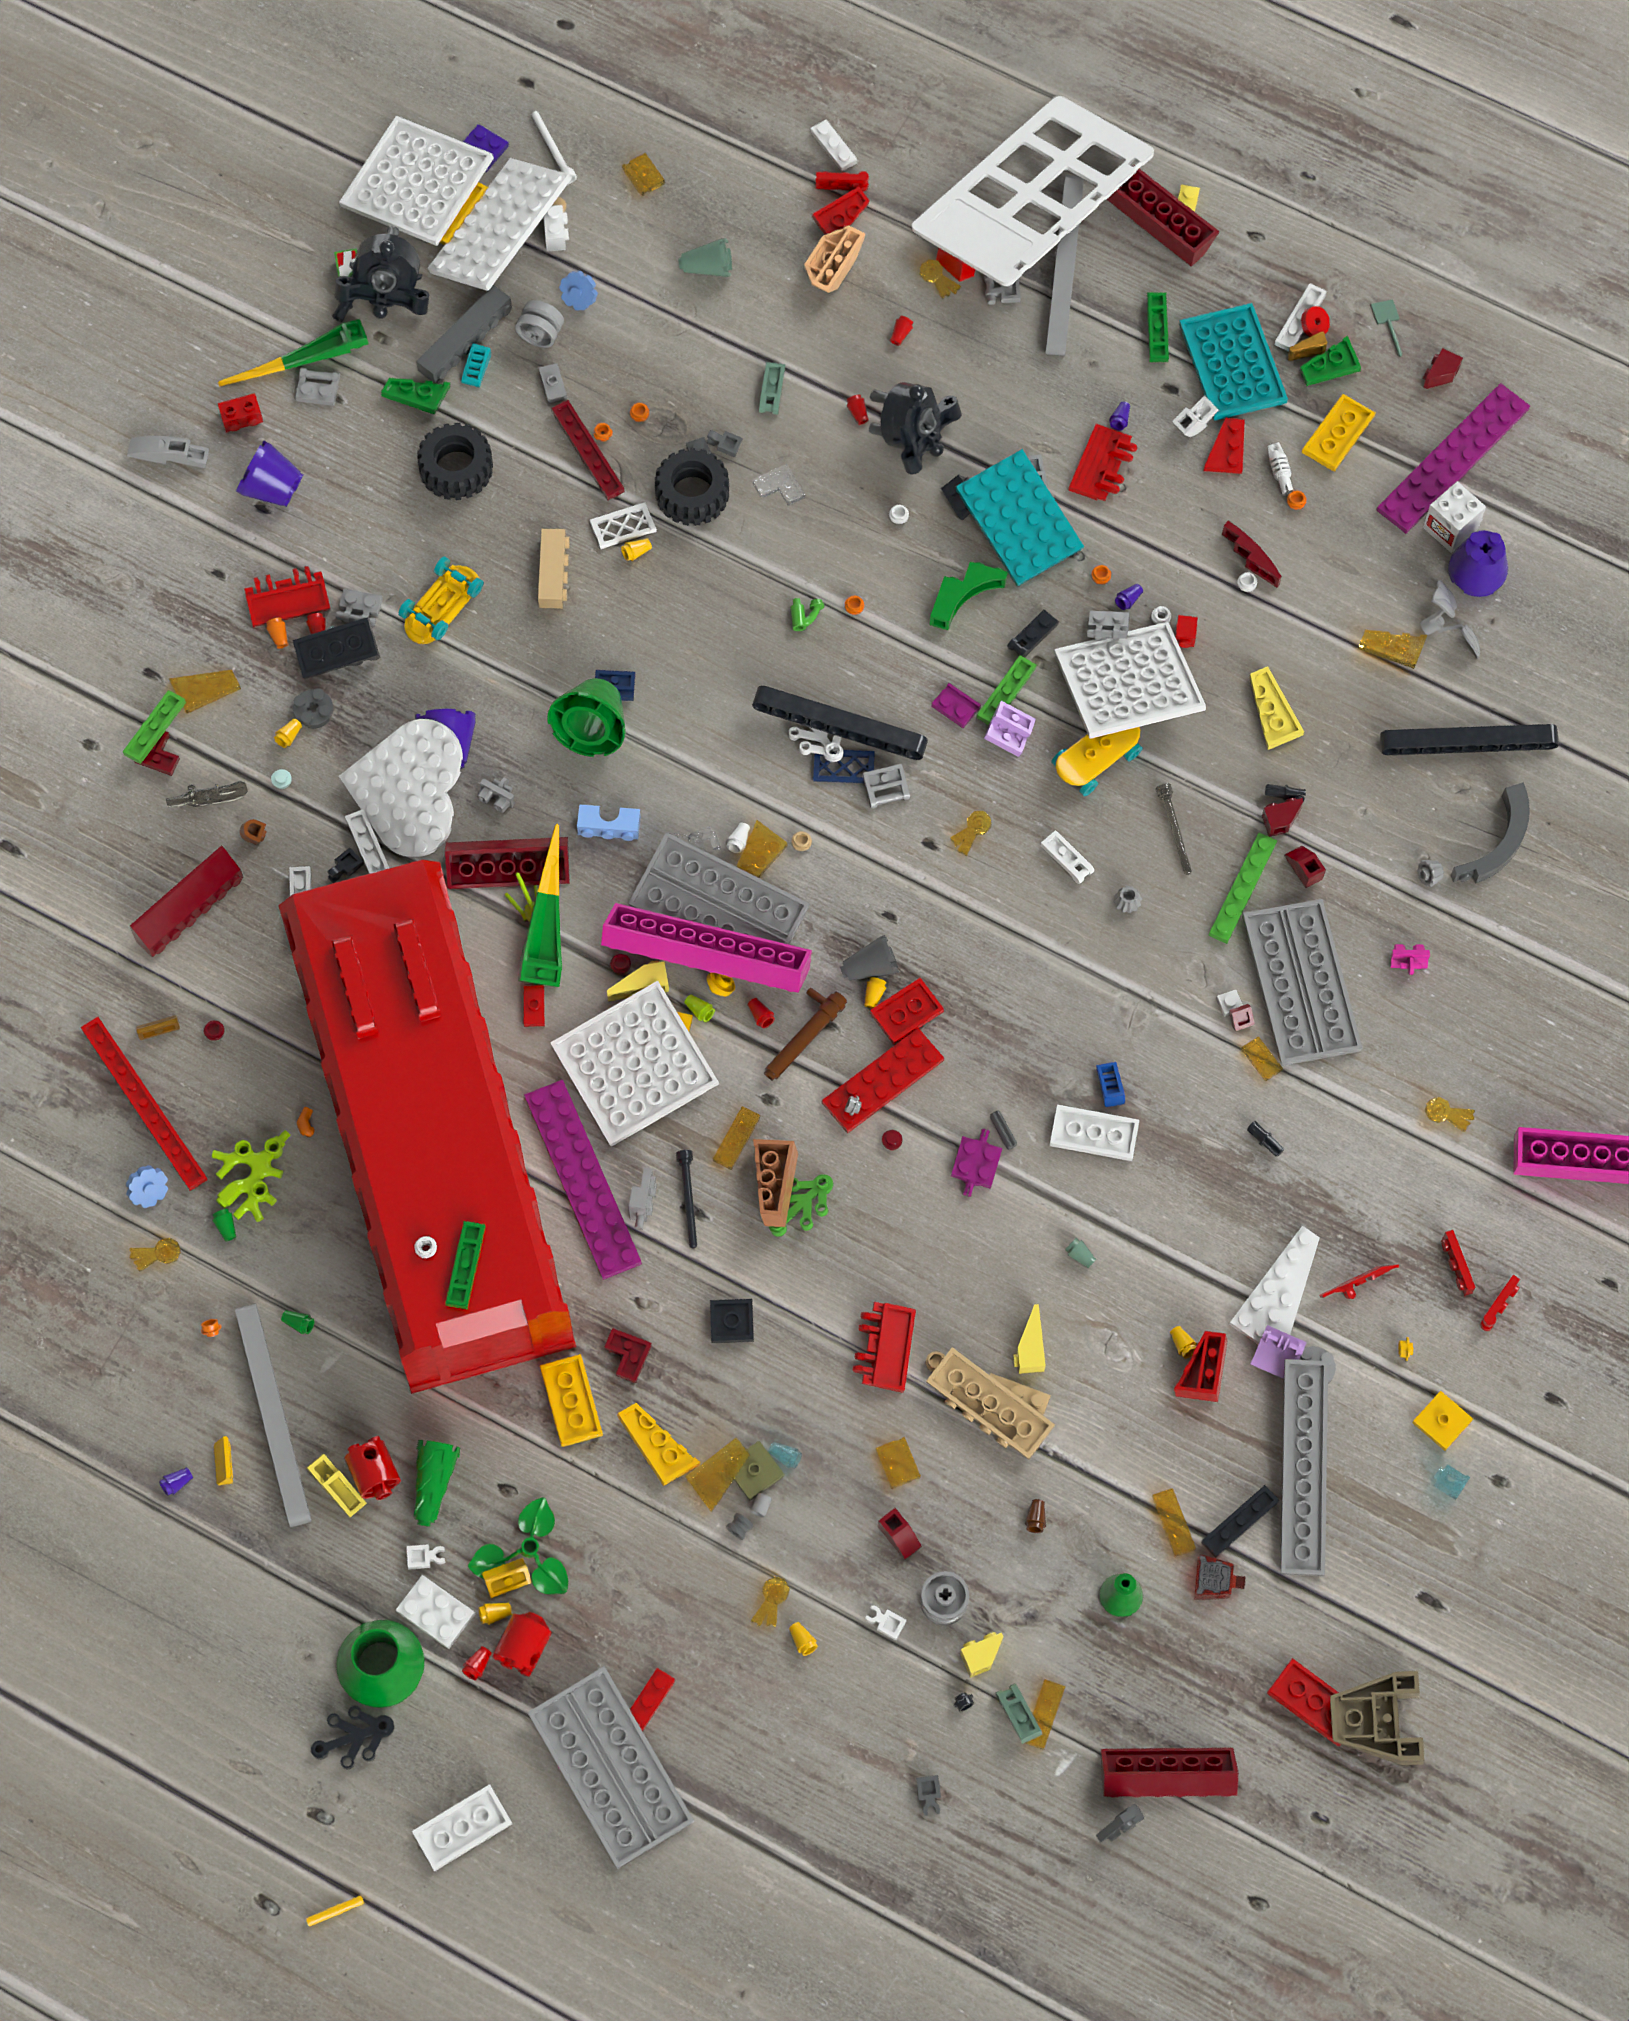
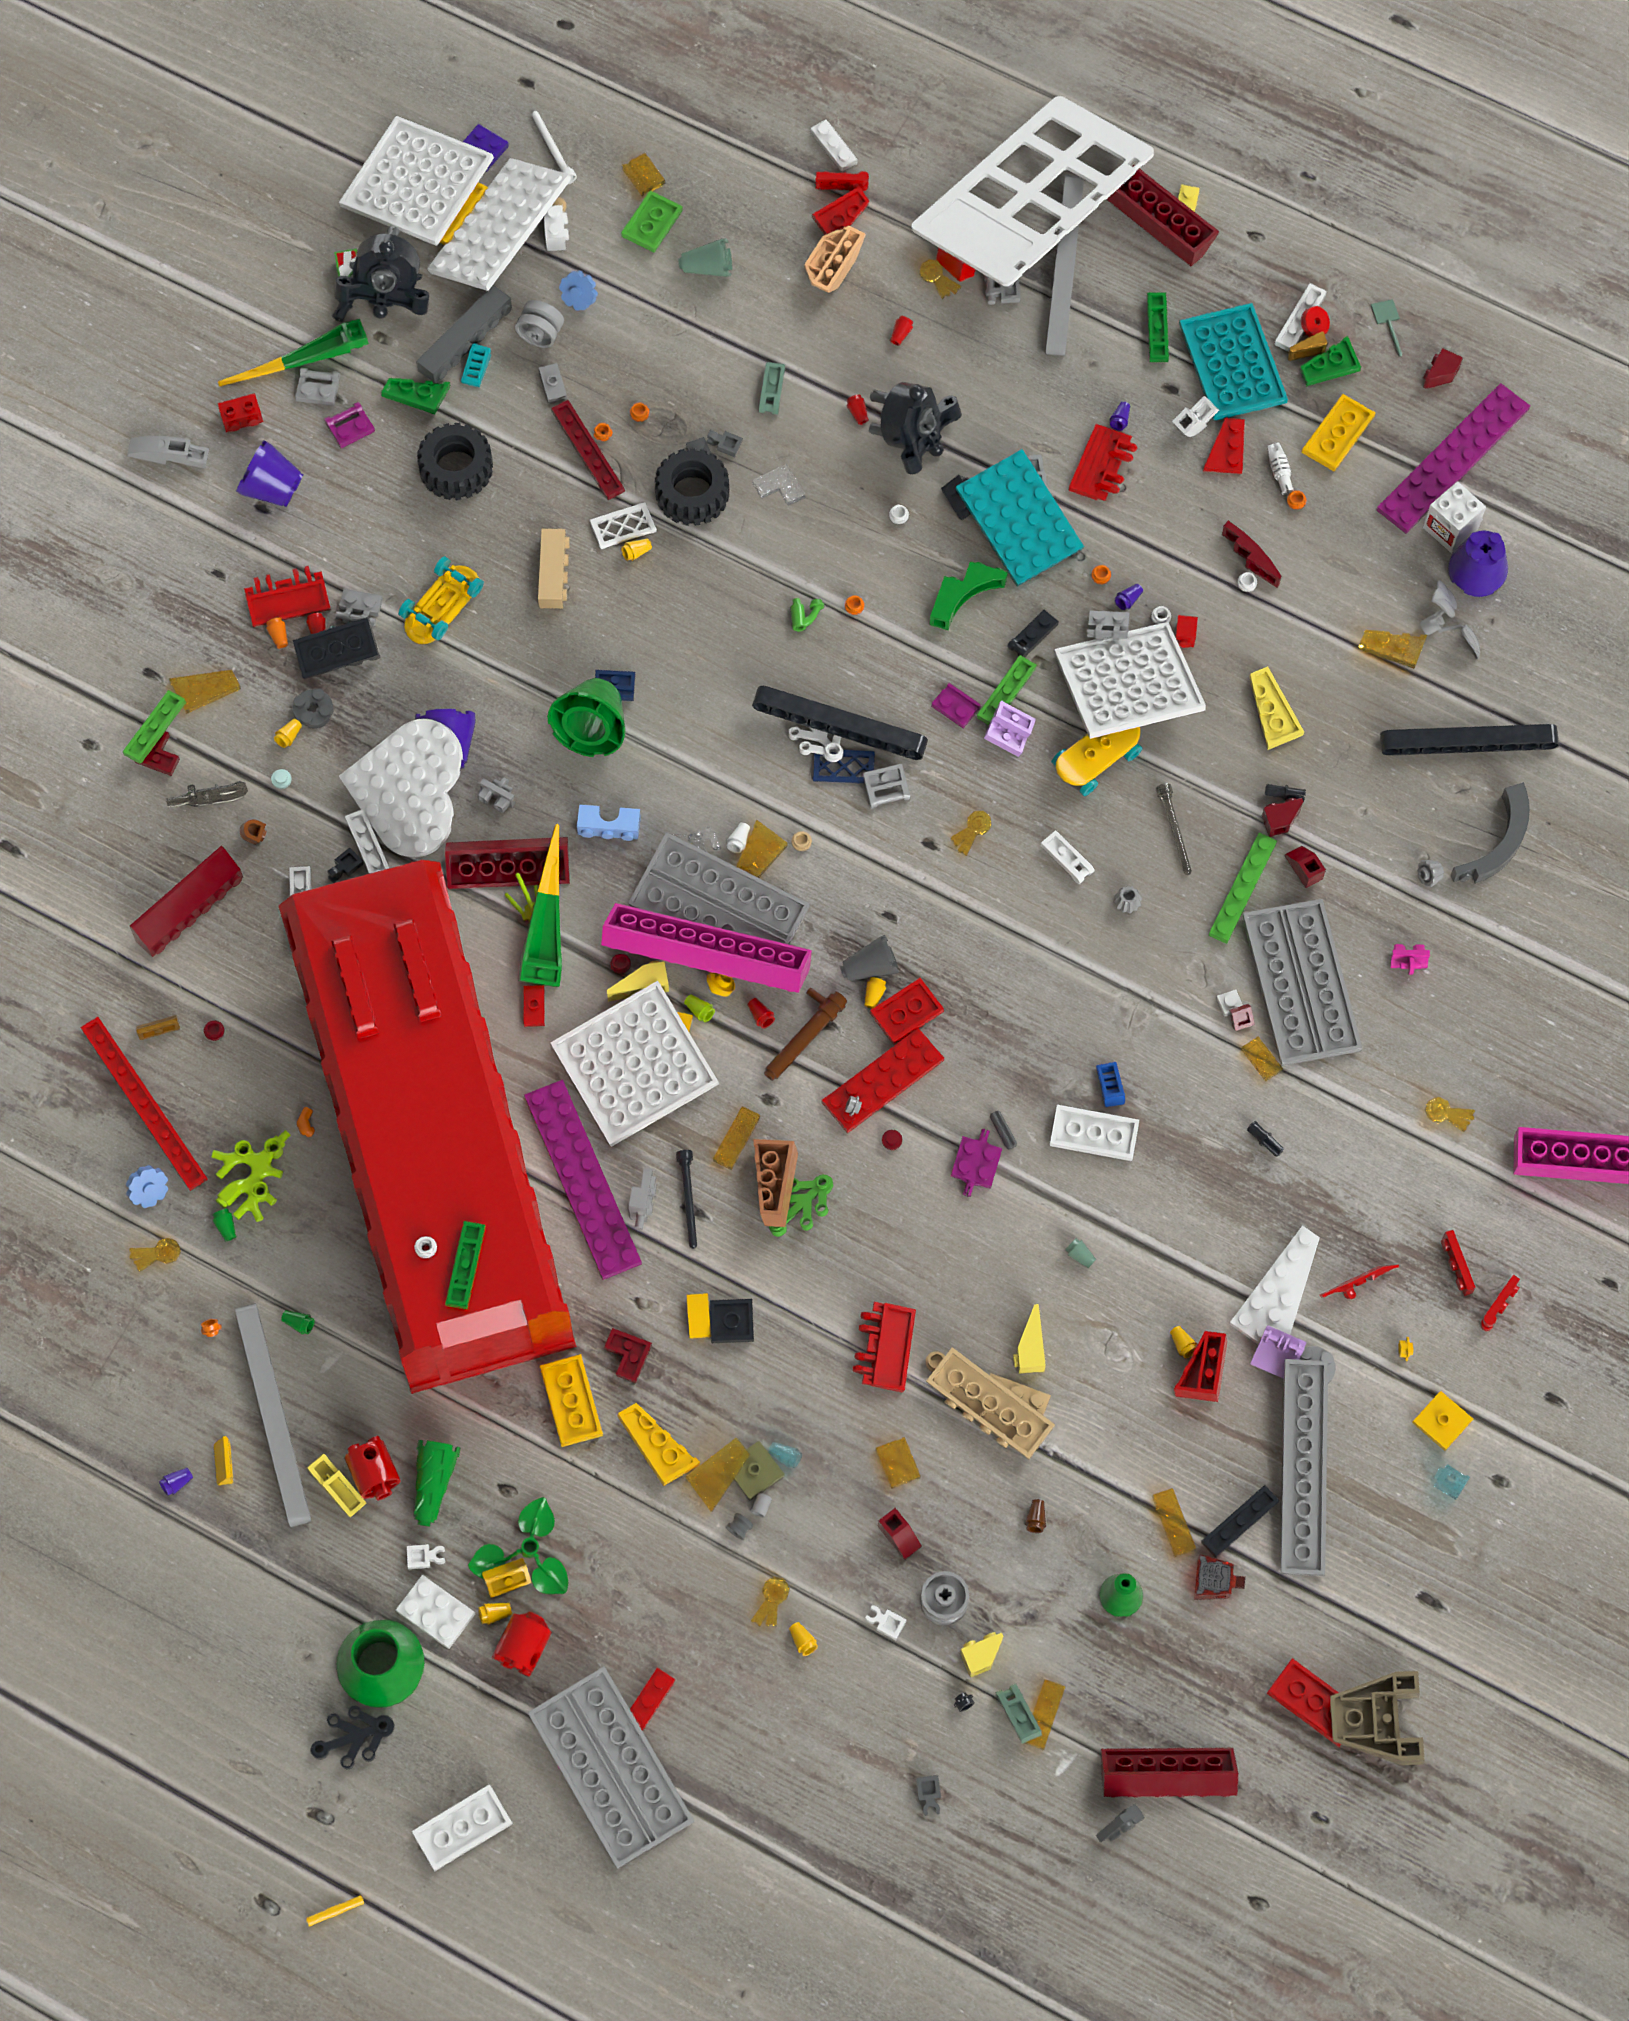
red cone [462,1646,492,1680] -> none
none -> magenta plate [324,402,375,449]
none -> bright green plate [621,191,683,253]
none -> yellow slope [687,1293,711,1338]

